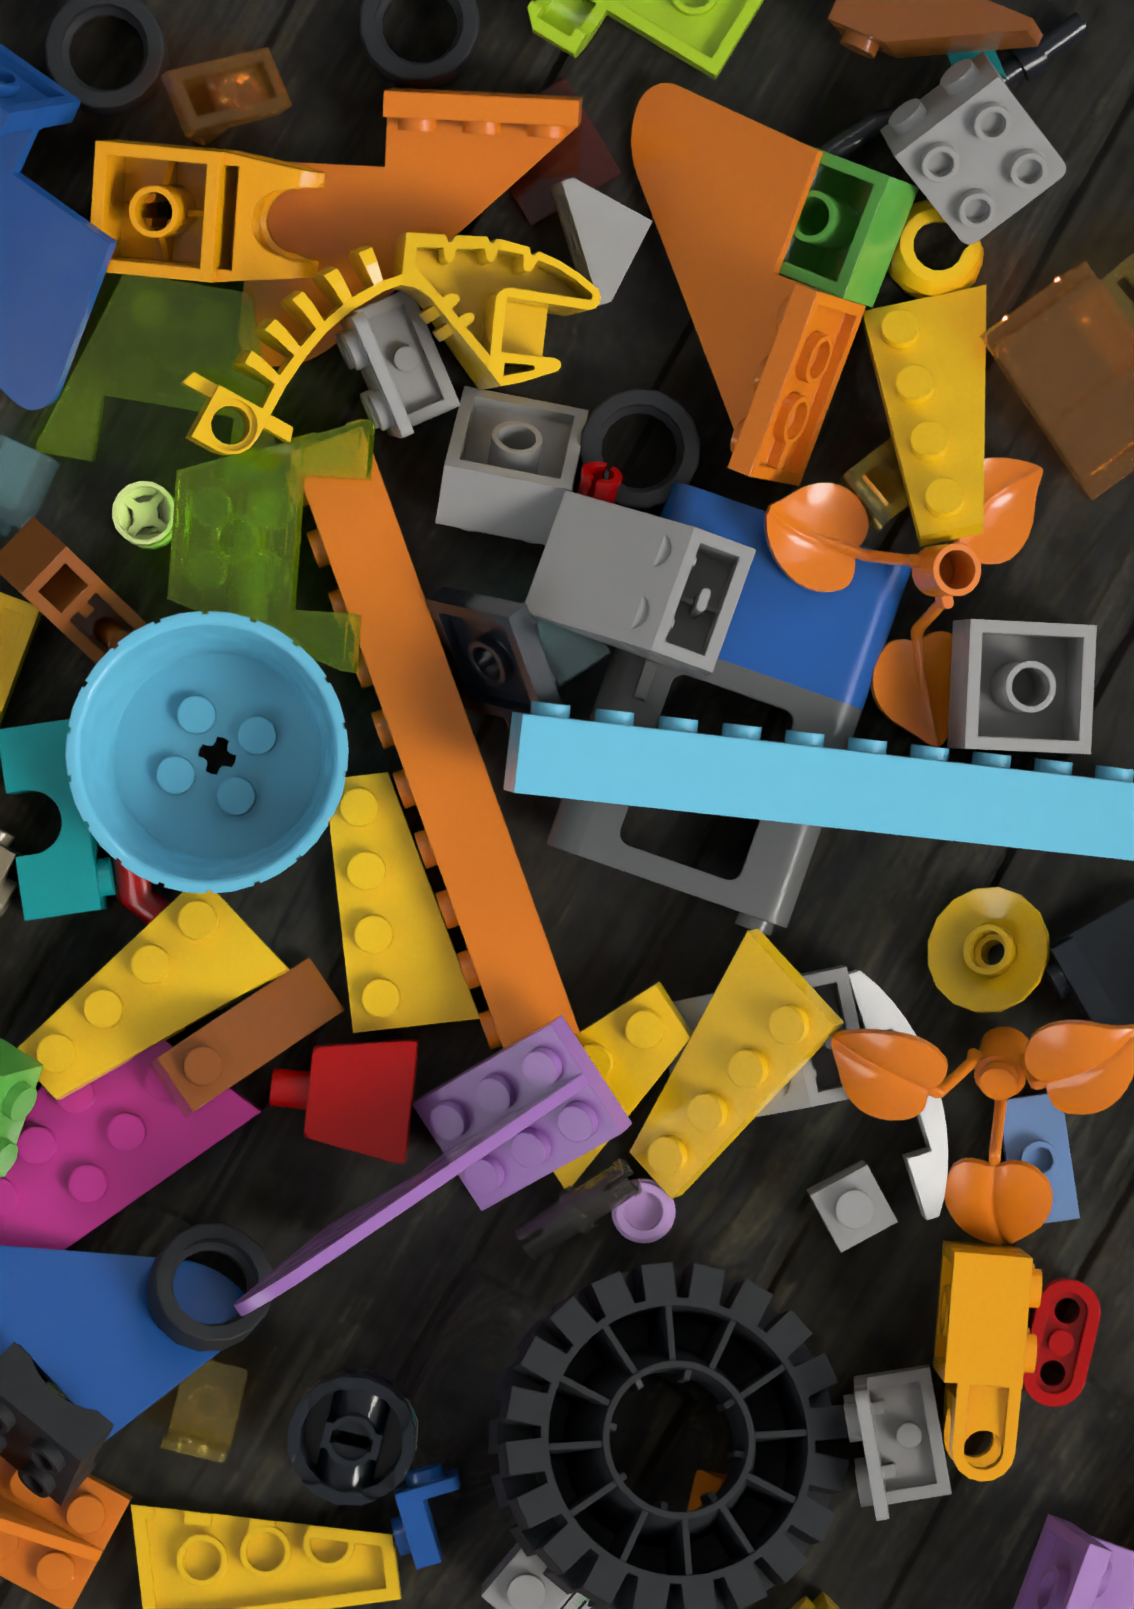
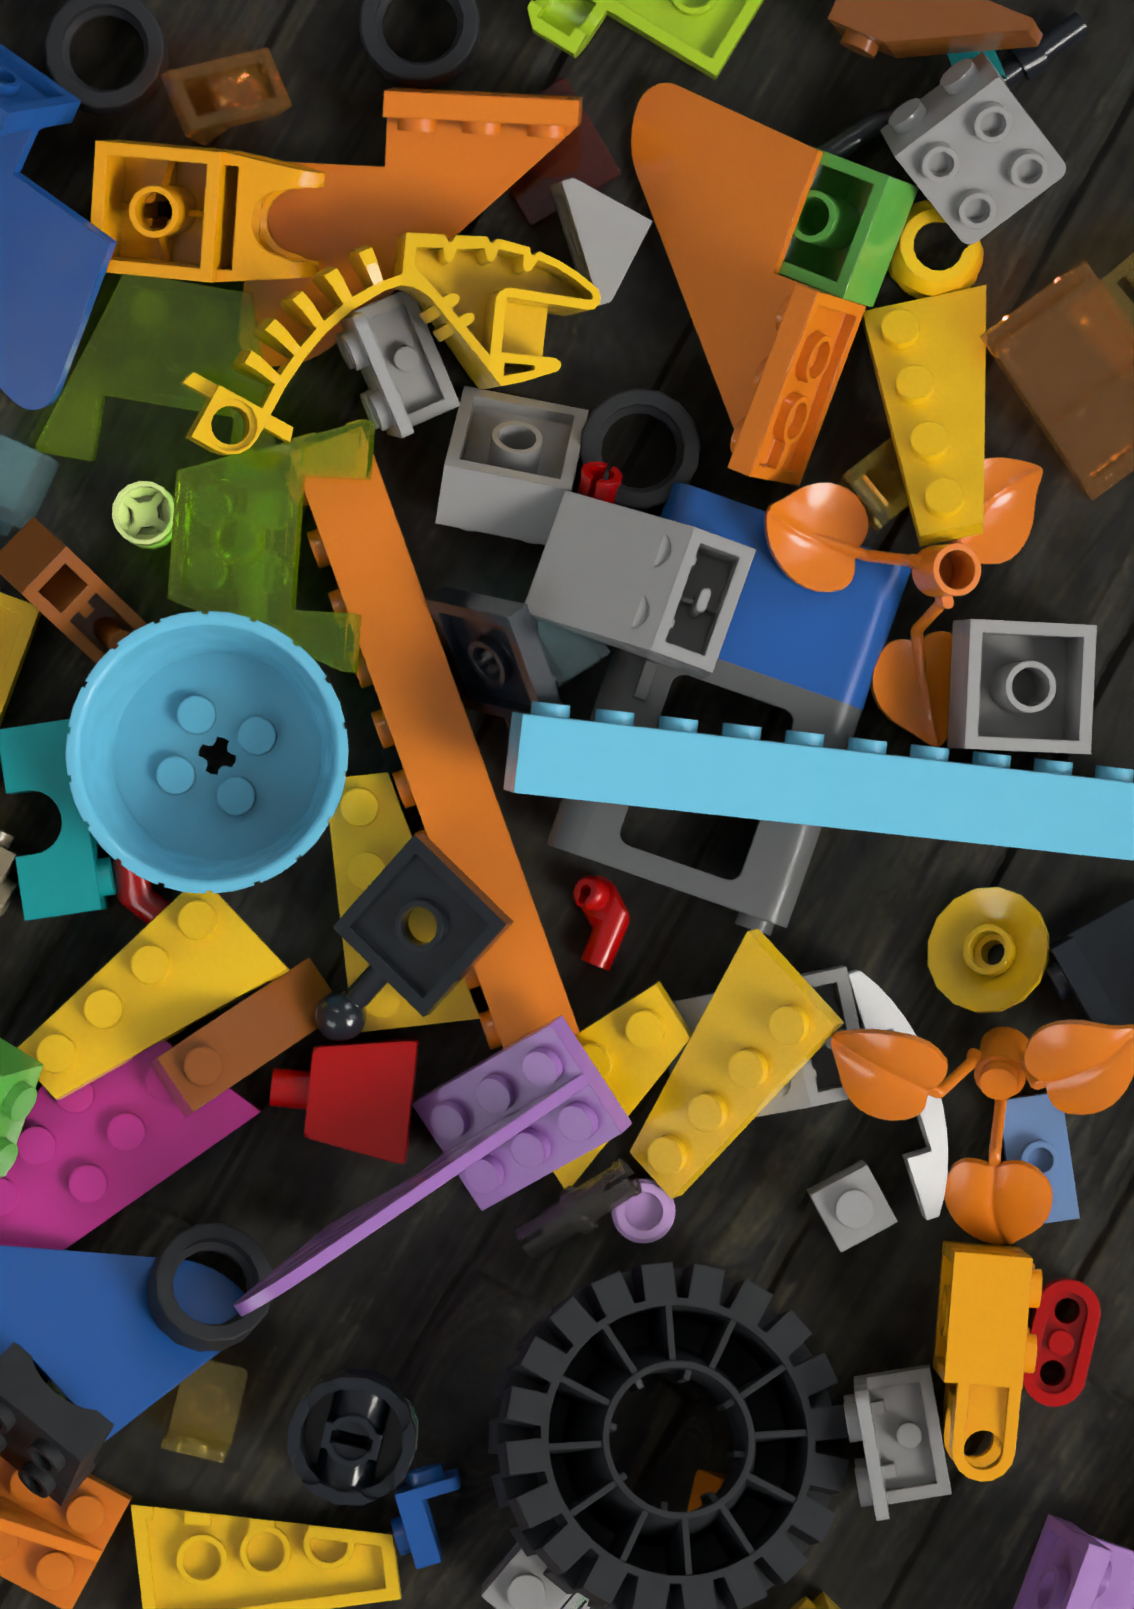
none -> black plate [315,832,514,1042]
none -> red arm [573,875,630,971]

